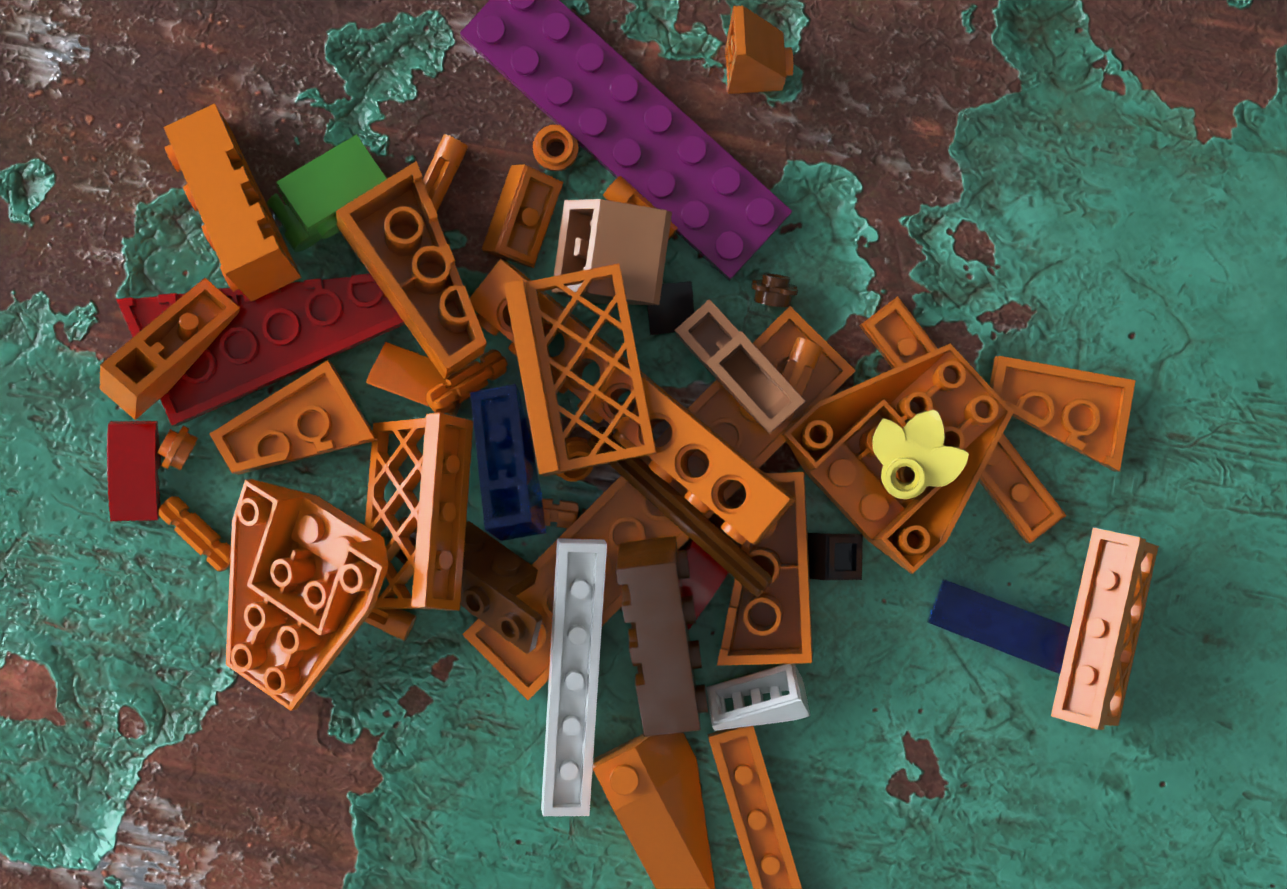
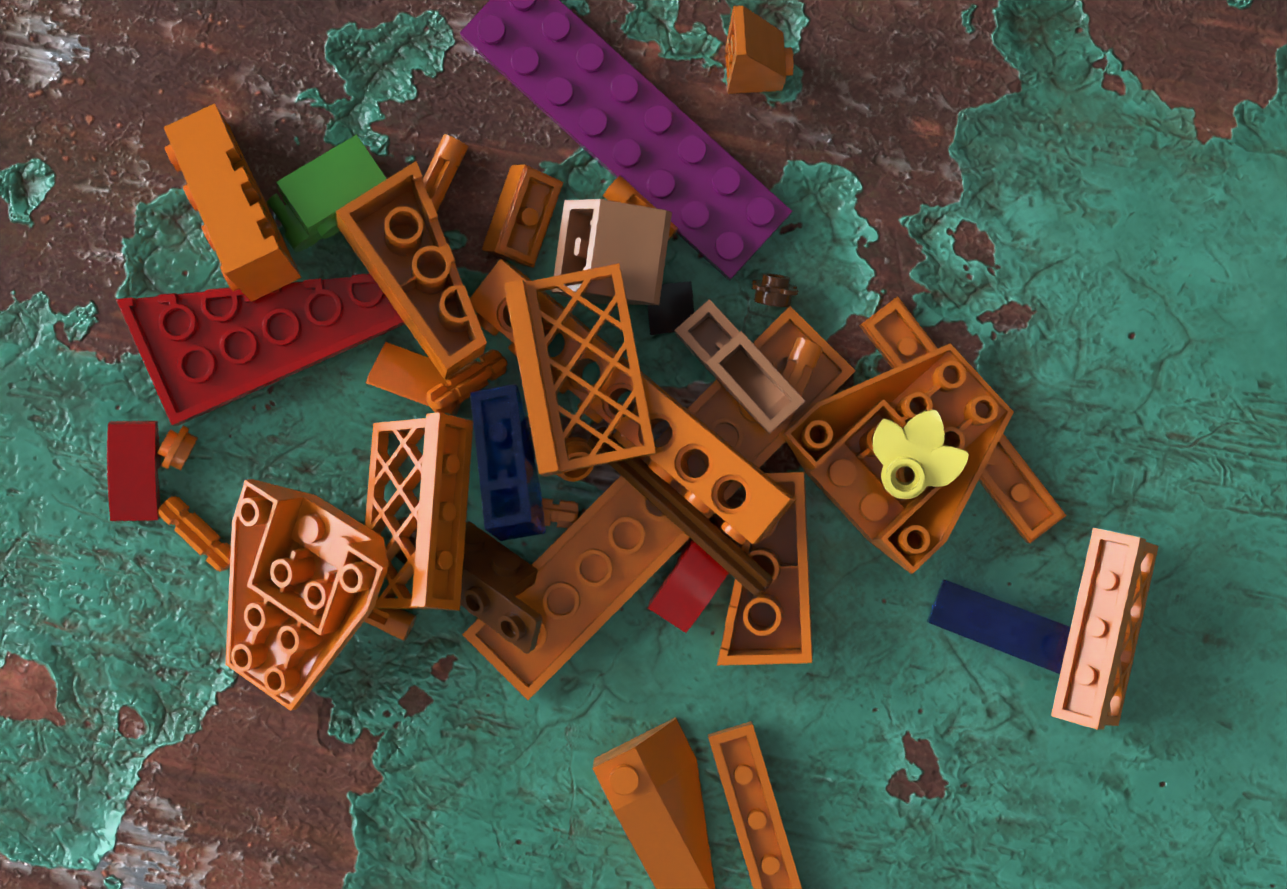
orange slope [100,278,240,420] -> none
orange wing [209,360,378,475] -> none
orange plate [533,124,579,171] -> none
white plate [541,538,607,816] -> none
reddish brown wedge [616,536,708,737] -> none
white slope [706,664,810,731] -> none
black slope [808,533,863,580] -> none
orange wing [990,356,1136,472] -> none

